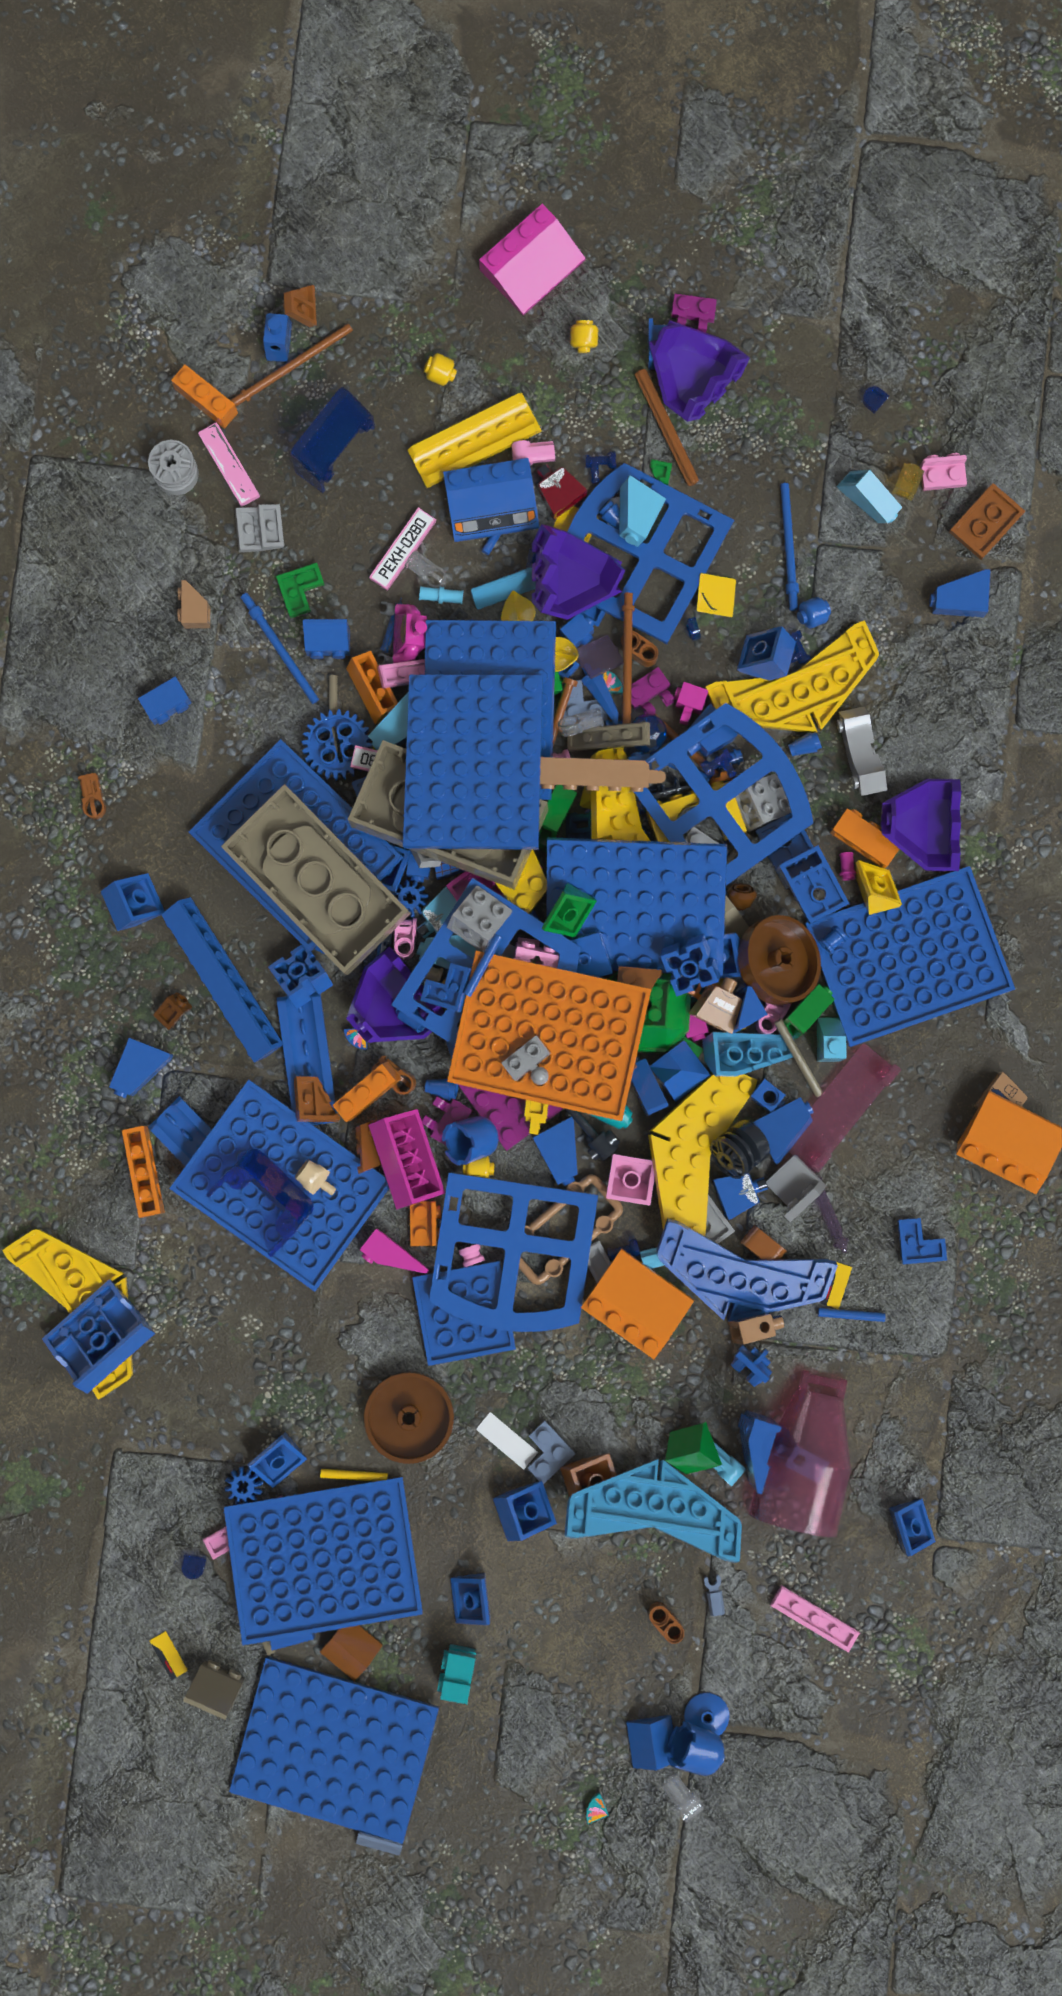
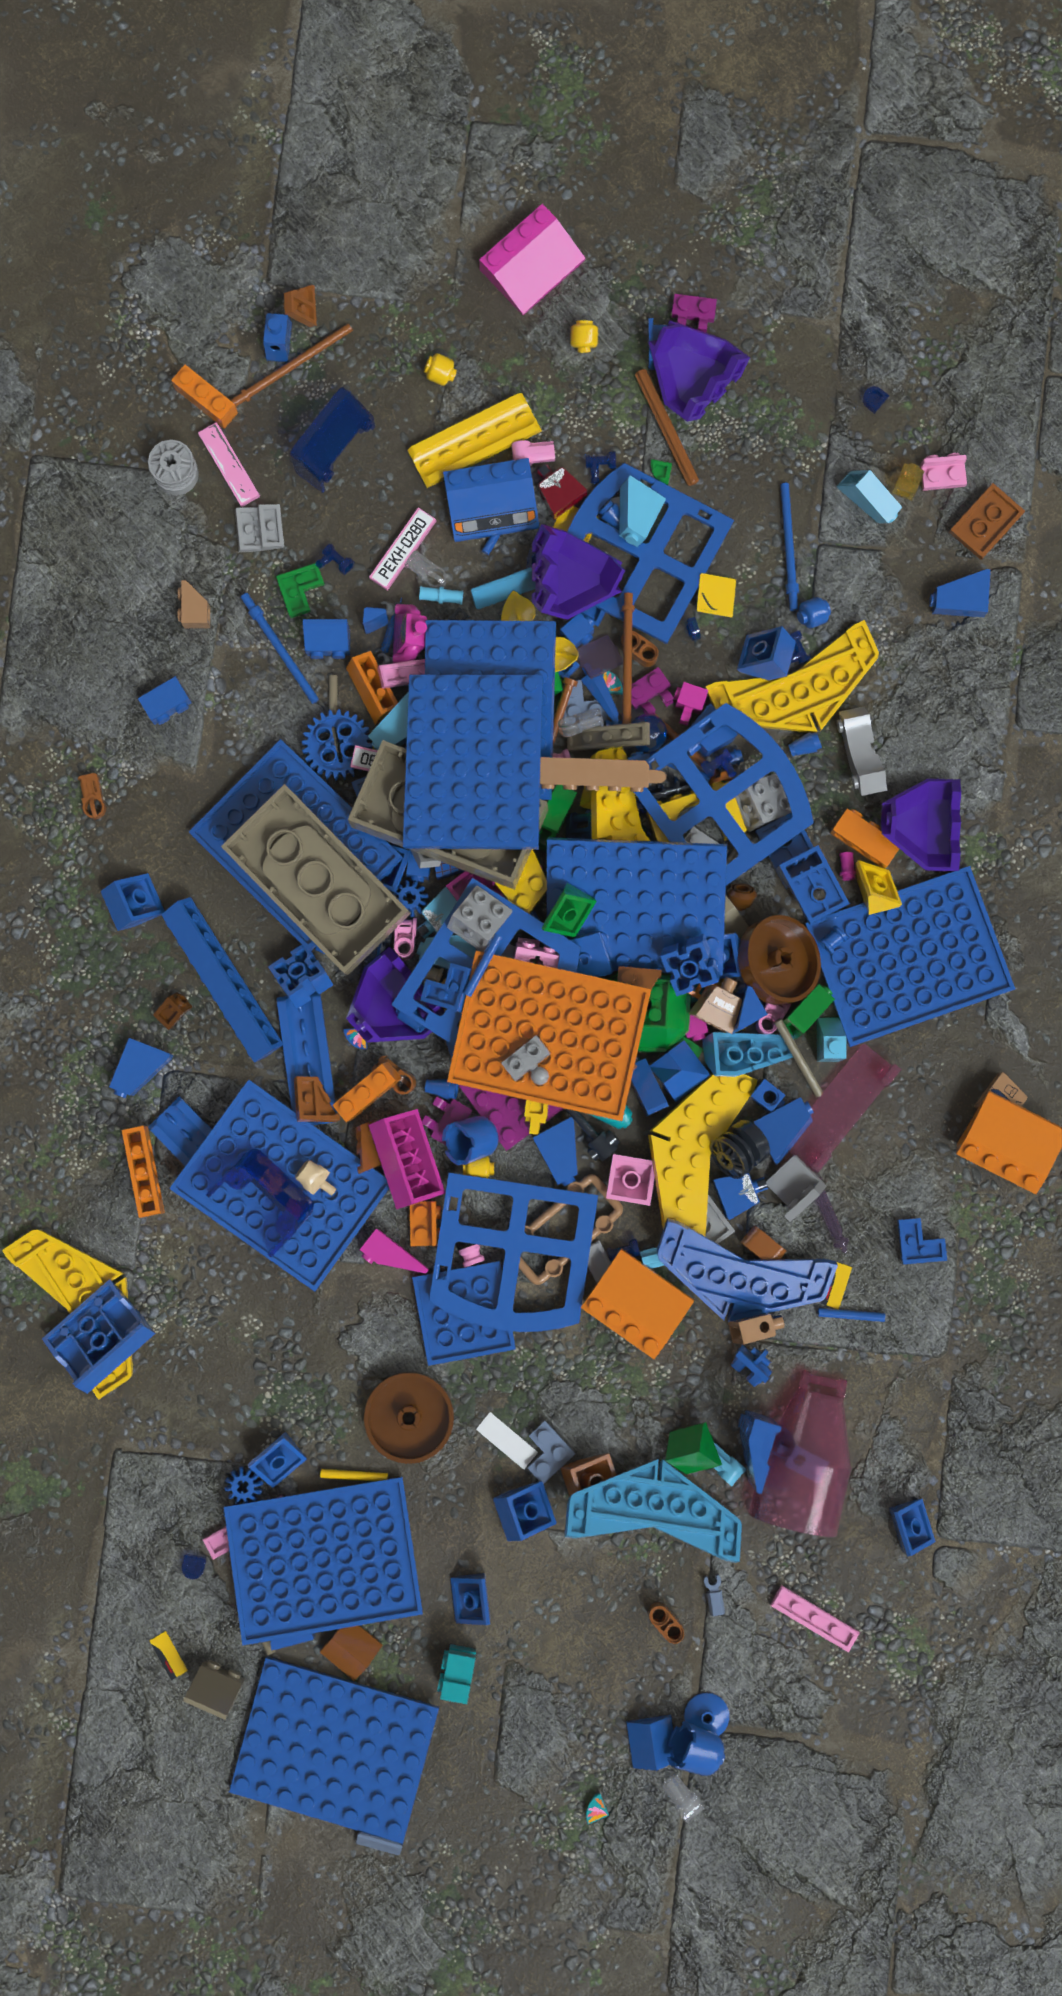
none -> clear blue piece [316,544,355,575]
none -> blue slope [363,607,389,634]

